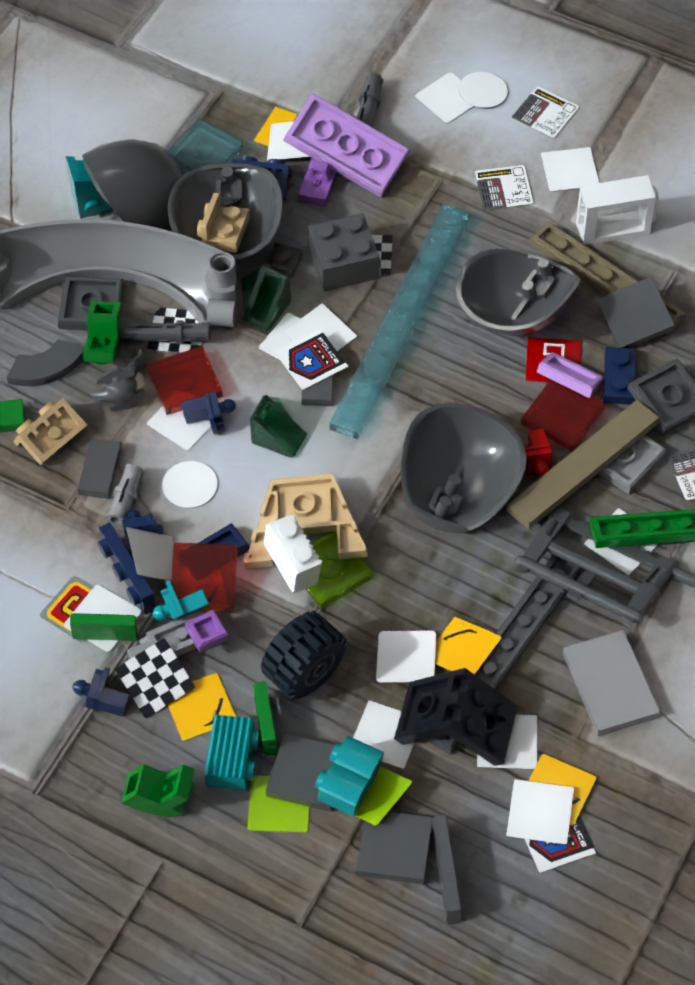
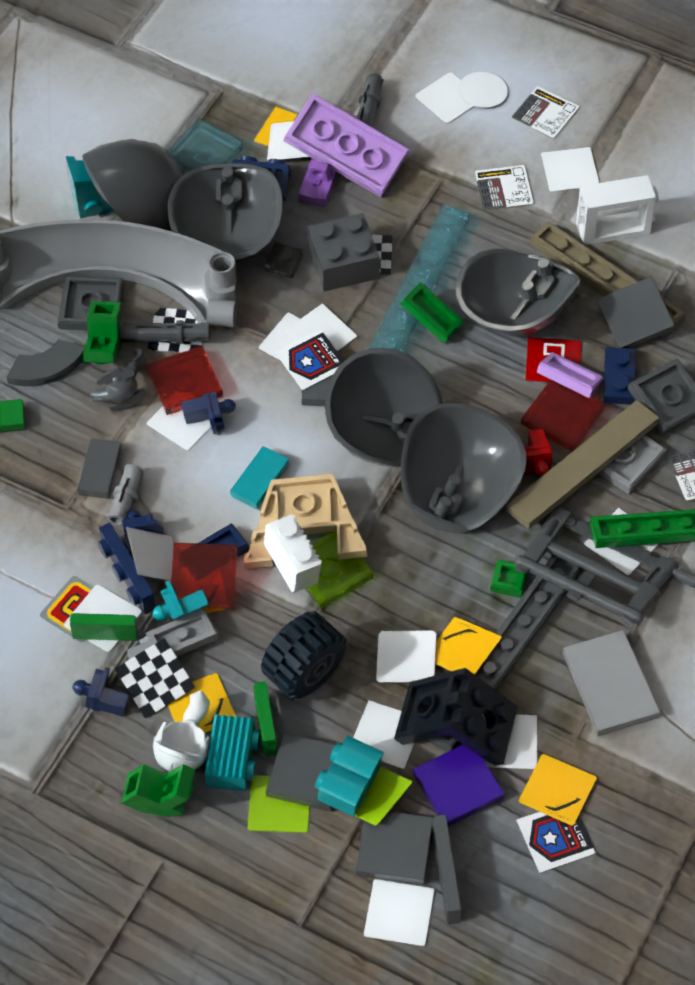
tan bracket [13,398,87,465] -> none
white sticker [162,461,218,508] -> none
medium lavender tile [185,609,229,653] -> none
tan bracket [197,193,250,253] -> none
clear green slope [241,265,291,331] -> none
clear green slope [250,395,307,458] -> none
white sticker [506,779,574,844] -> none
none -> white piece [153,691,210,772]
none -> teal tile [230,446,289,509]
none -> dark grey piece [325,348,443,467]
none -> white sticker [364,879,434,946]
none -> green tile [400,282,464,343]
none -> dark purple tile [413,744,504,827]
none -> green tile [490,559,527,598]

